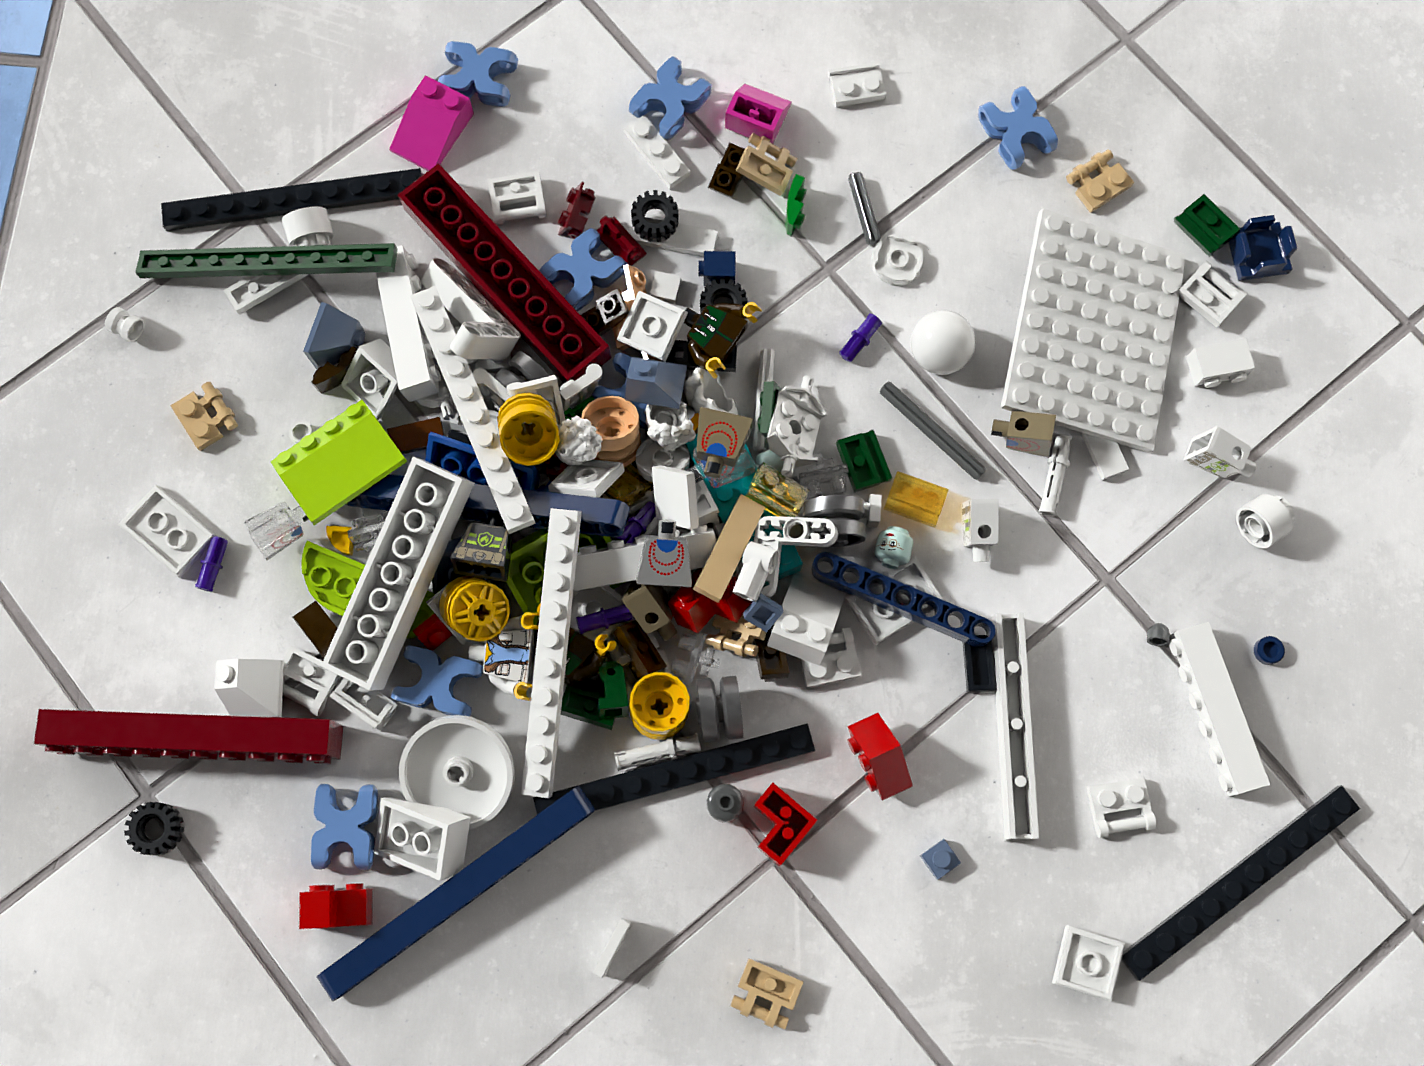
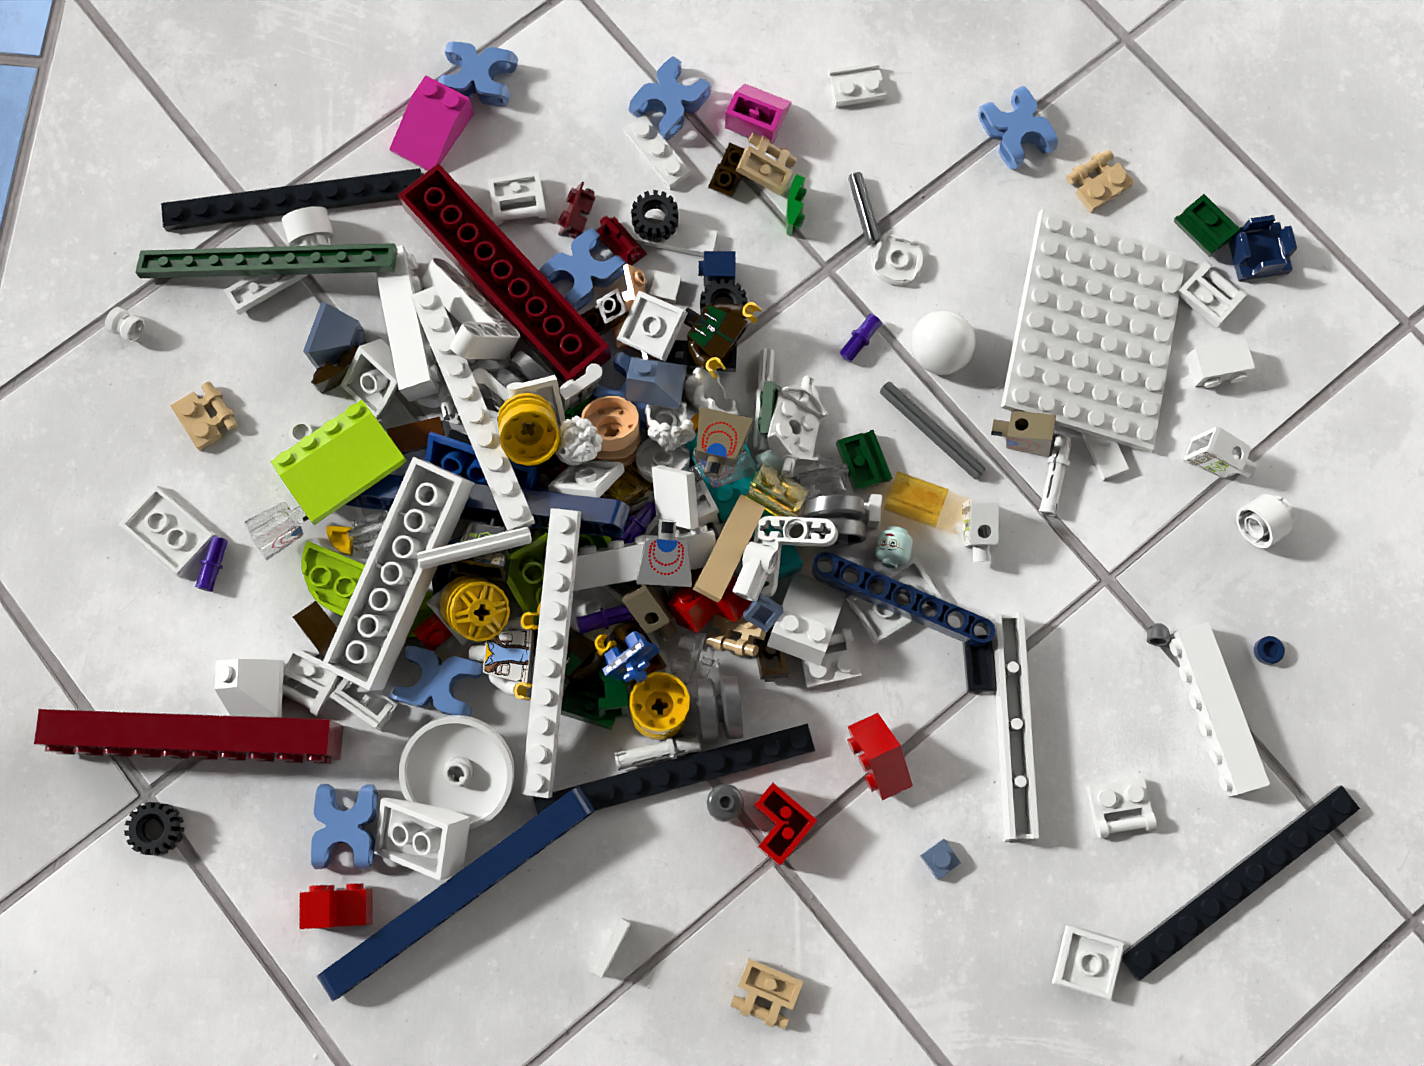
none -> white axle [417,527,532,569]
none -> blue hips [602,631,660,683]

